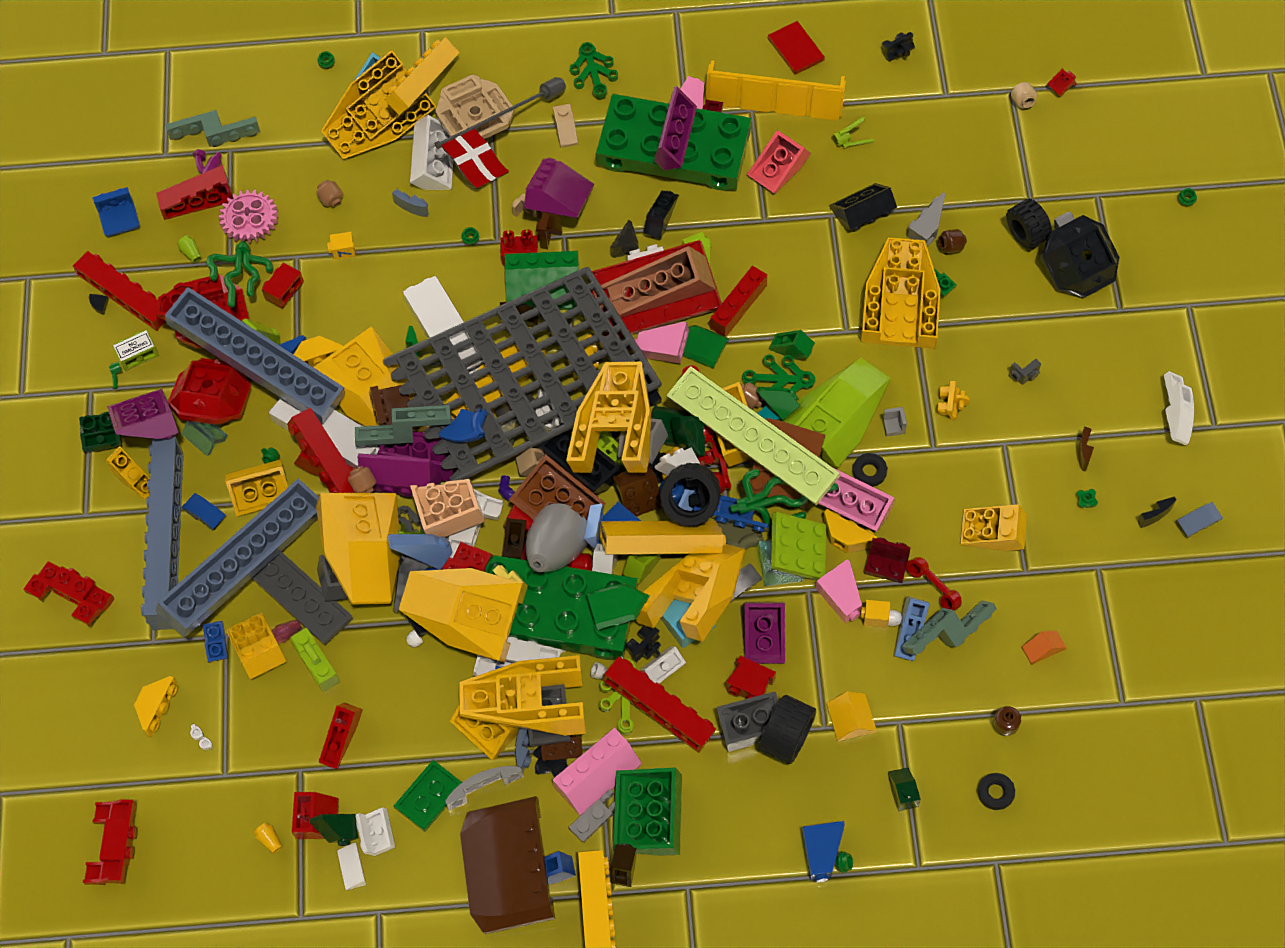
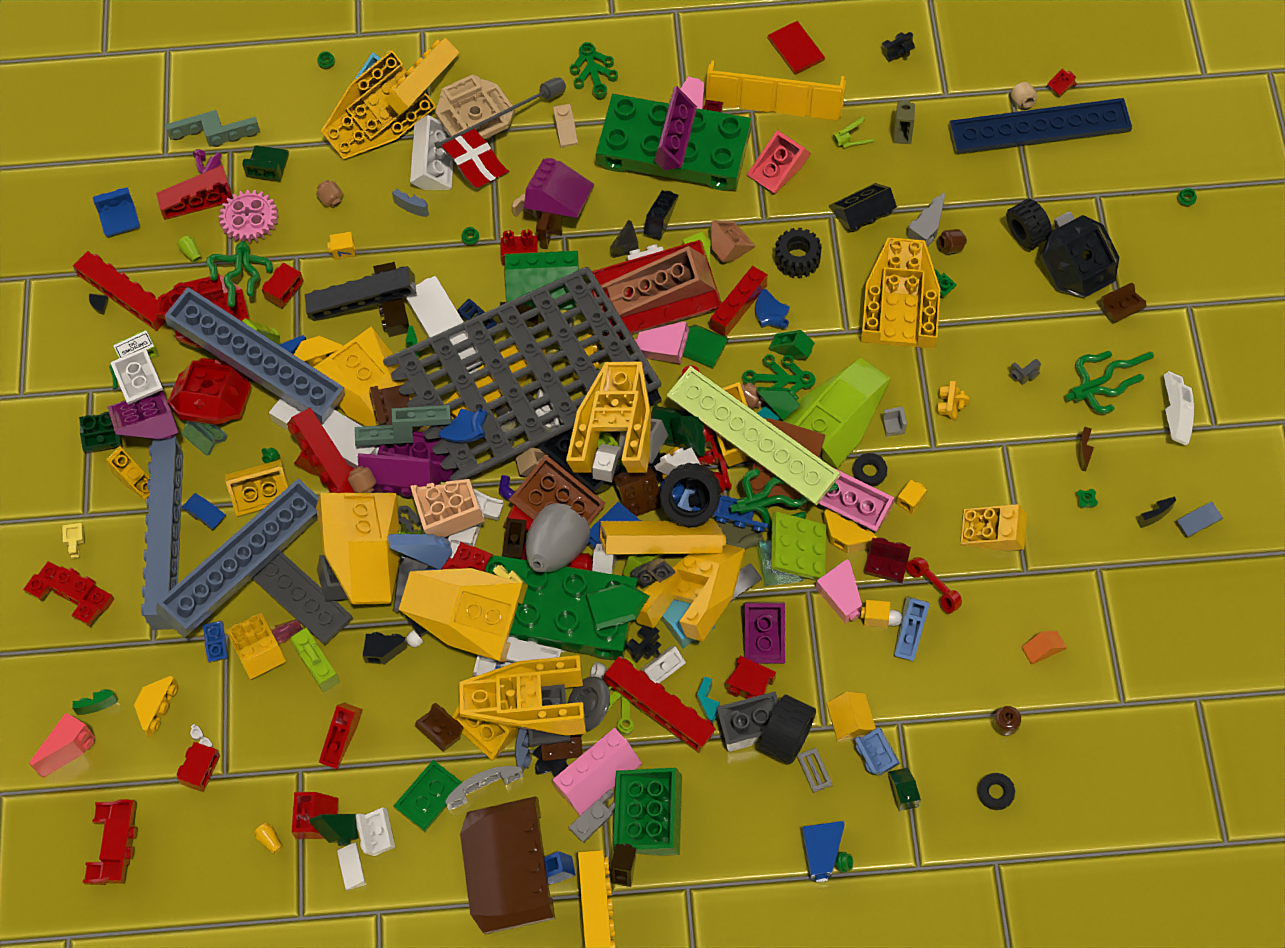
light blue slope [584,503,603,549] -> none
sand green bracket [901,600,997,655] -> none
none -> coral slope [29,713,96,778]
none -> light yellow plate [62,523,84,559]
none -> green slope [72,689,118,715]
none -> white slope [110,348,163,405]
none -> red brick [177,742,220,792]
none -> dark green bracket [242,145,289,181]
none -> black brick [305,266,417,321]
none -> black slope [362,632,408,665]
none -> dark brown brick [371,262,409,337]
none -> reddish brown bracket [415,703,464,752]
none -> dark blue slope [457,299,498,329]
none -> dark grey wheel [568,676,610,731]
none -> white slope [592,443,621,482]
none -> flat silver slope [632,559,675,587]
none -> teal slope [697,676,720,724]
none -> nougat slope [711,220,755,262]
none -> blue arm [756,289,790,329]
none -> black tyre [775,228,822,278]
none -> light grey tile [797,748,832,794]
none -> medium blue bracket [855,728,900,776]
none -> olive torso [893,100,915,144]
none -> yellow brick [896,480,927,515]
none -> dark blue plate [949,98,1132,154]
none -> green plant [1065,351,1154,414]
none -> reddish brown bracket [1101,283,1147,322]

